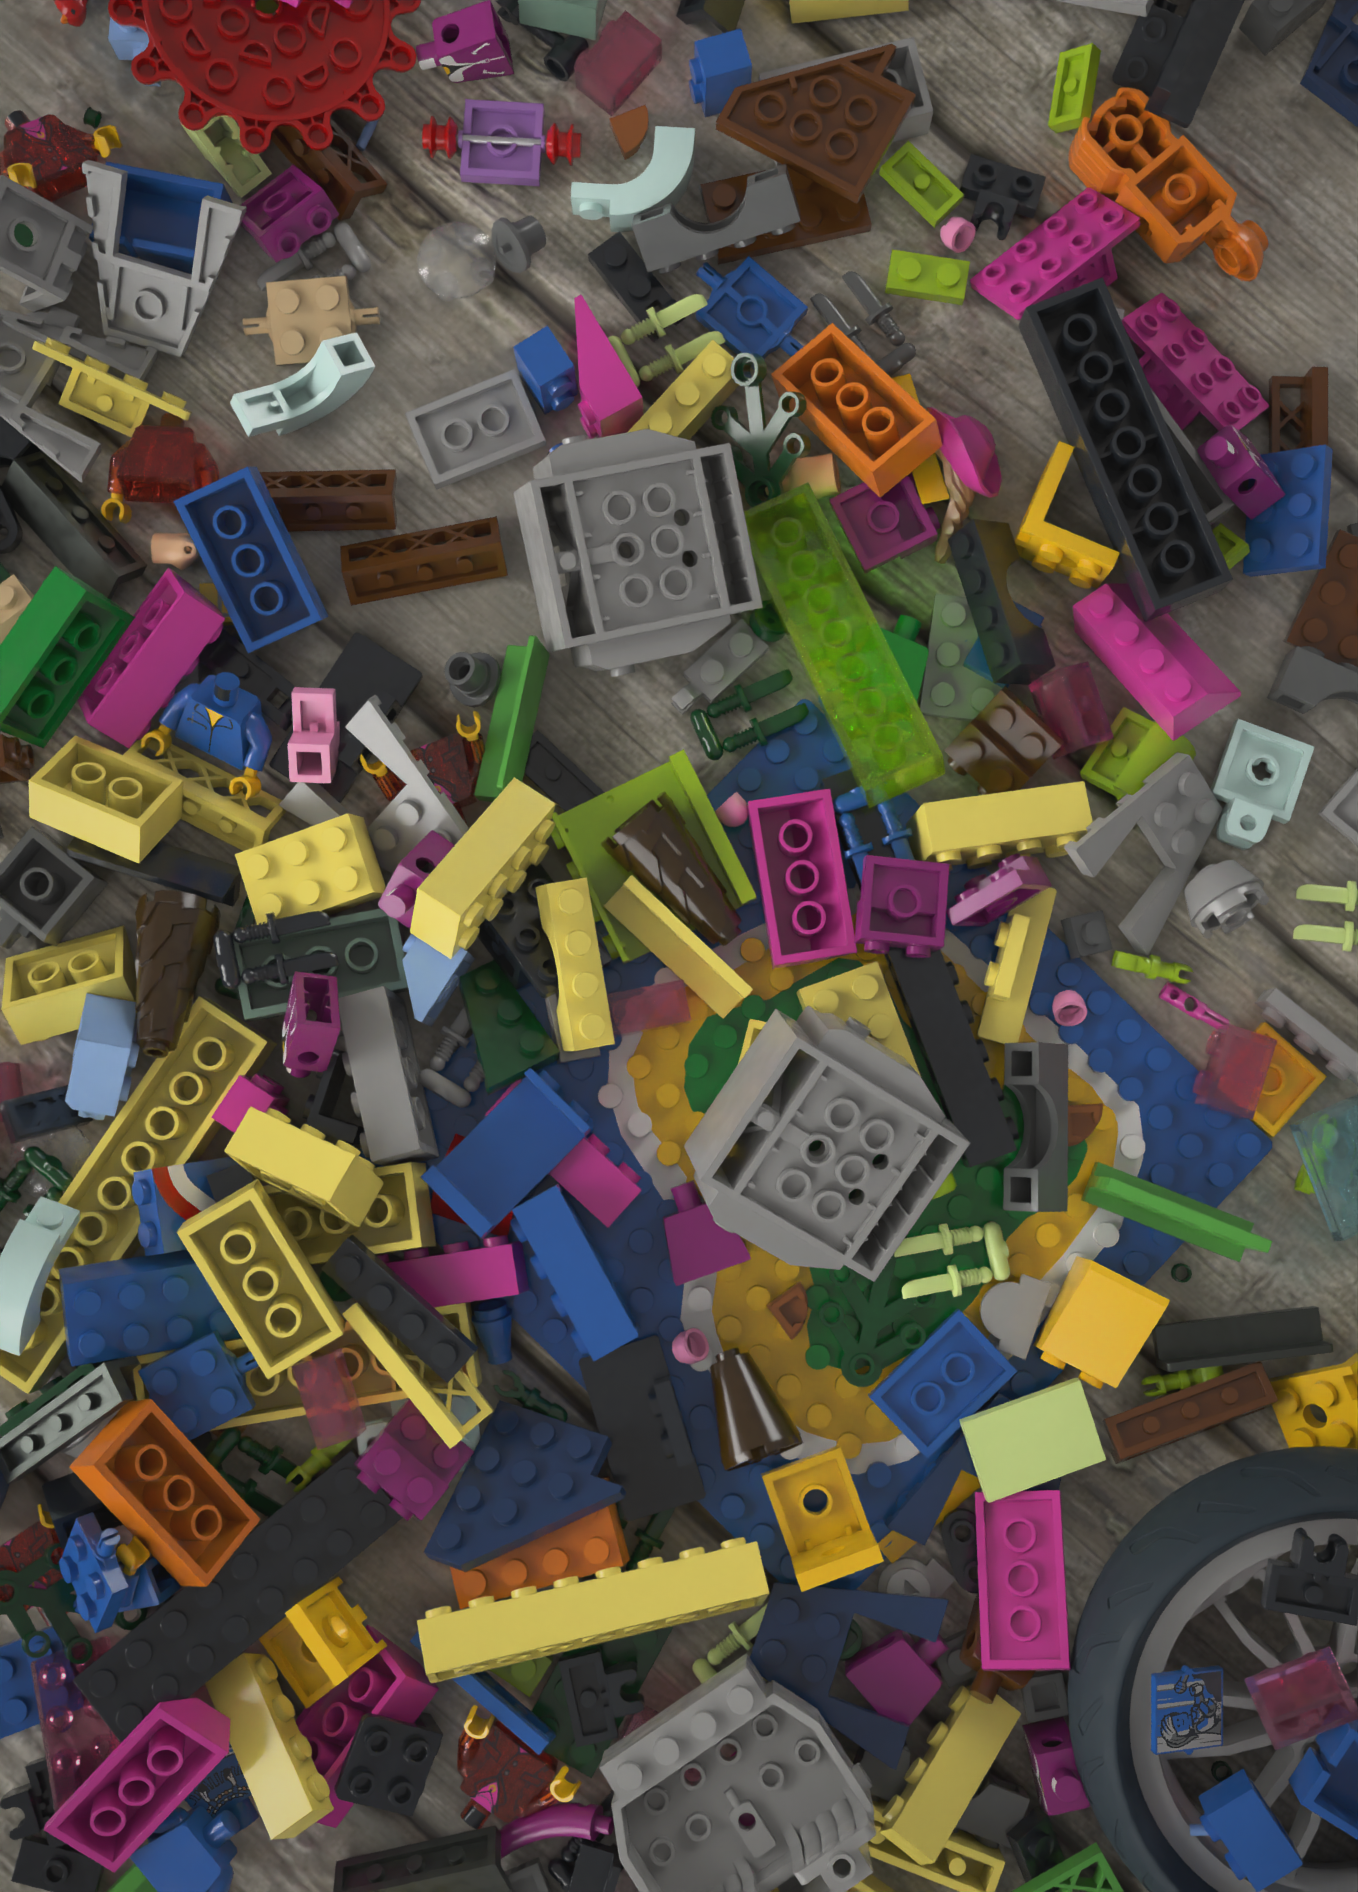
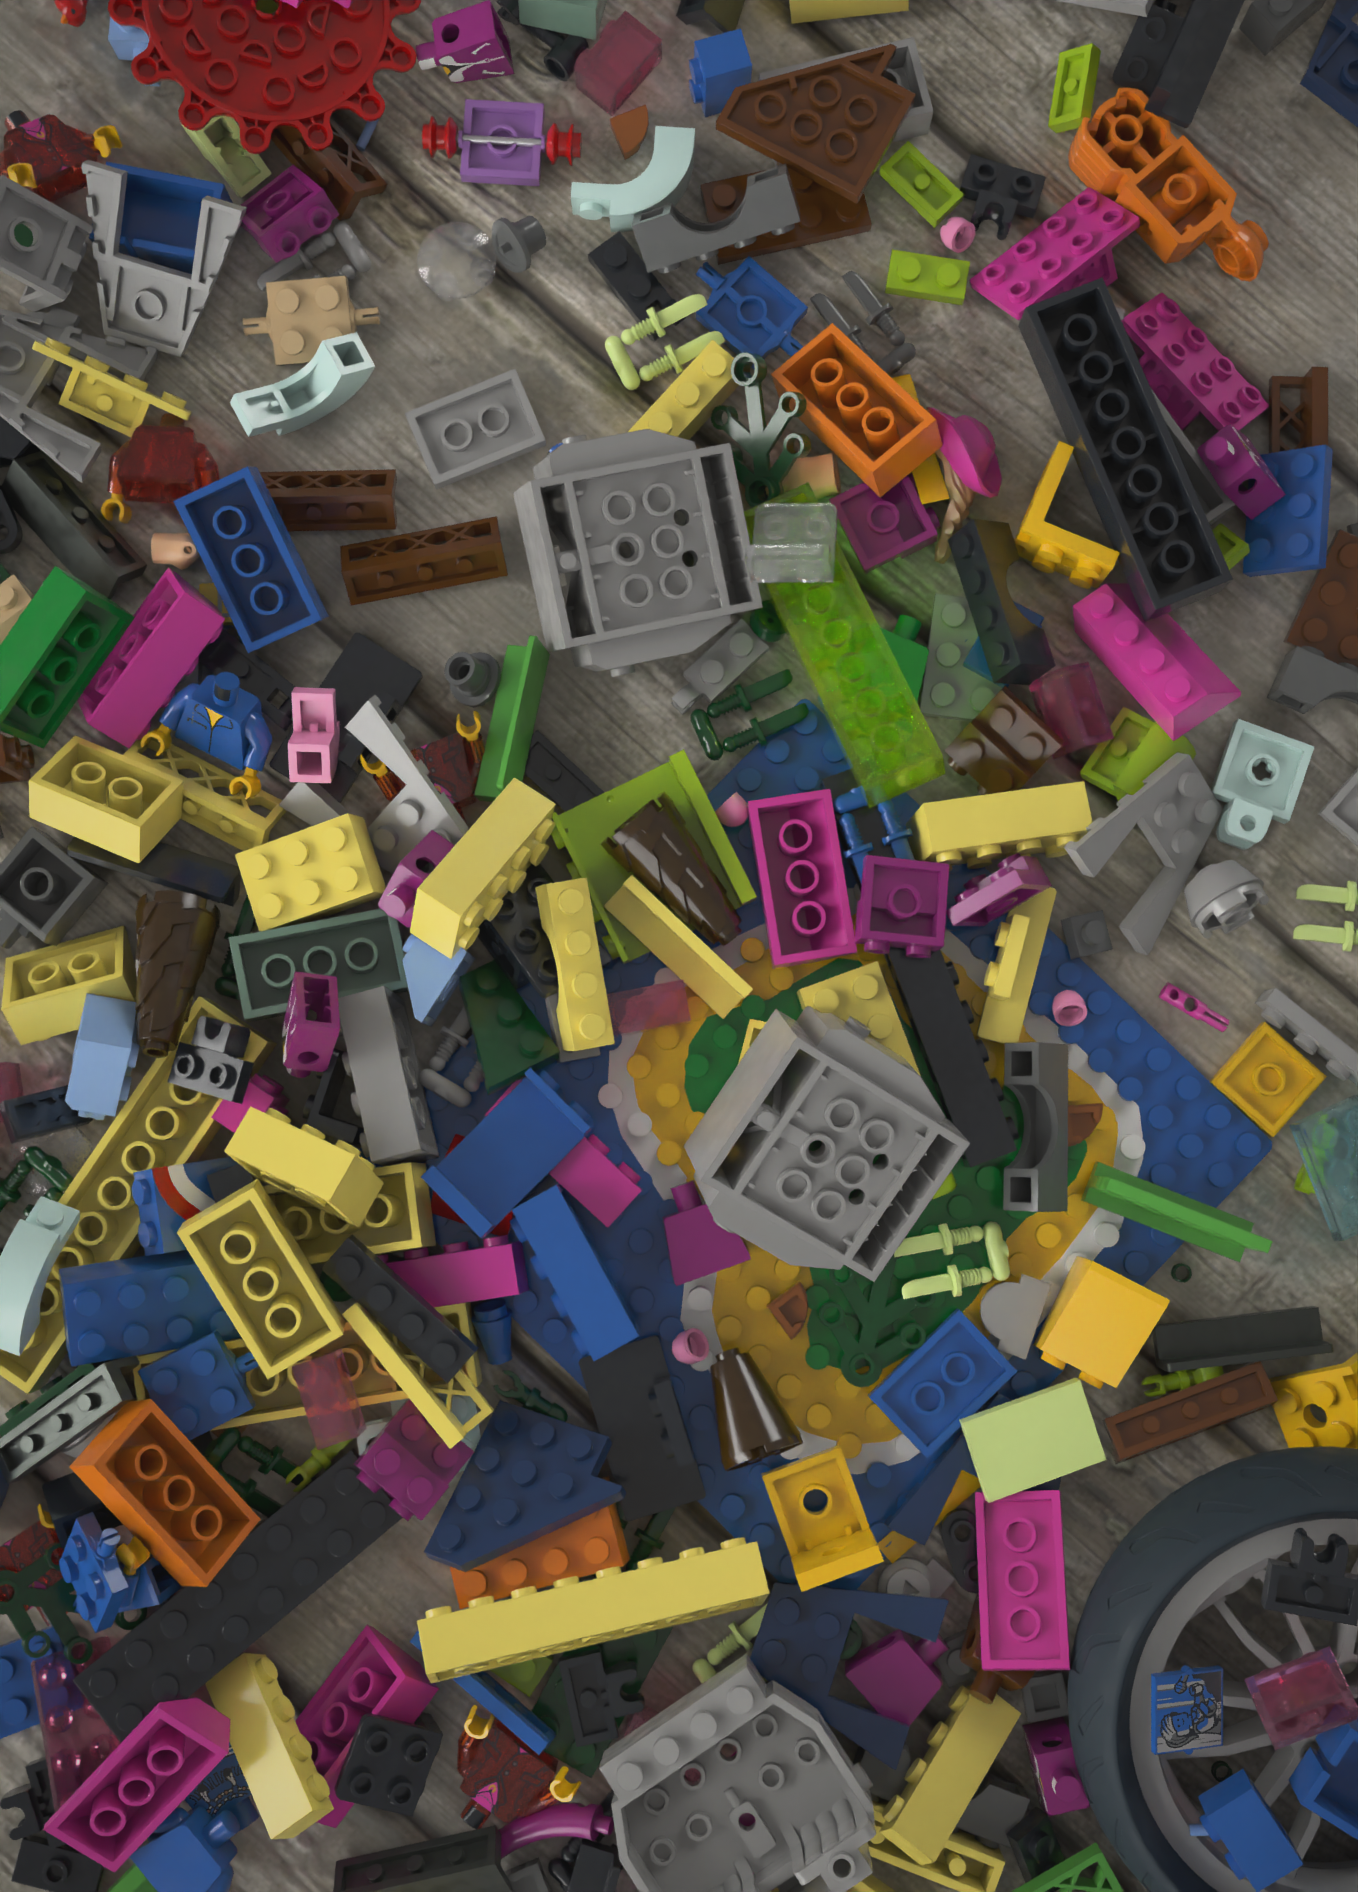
dark green piece [83,107,102,129] -> none
black piece [213,911,339,989] -> none
yellow bracket [259,1576,387,1709] -> none
blue brick [513,325,578,415] -> none
dark pink slope [574,294,643,439] -> none
lime piece [1111,950,1193,984] -> none
clear pink brick [1193,1024,1277,1119] -> none
none -> black plate [168,1016,254,1104]
none -> clear bracket [744,503,838,583]

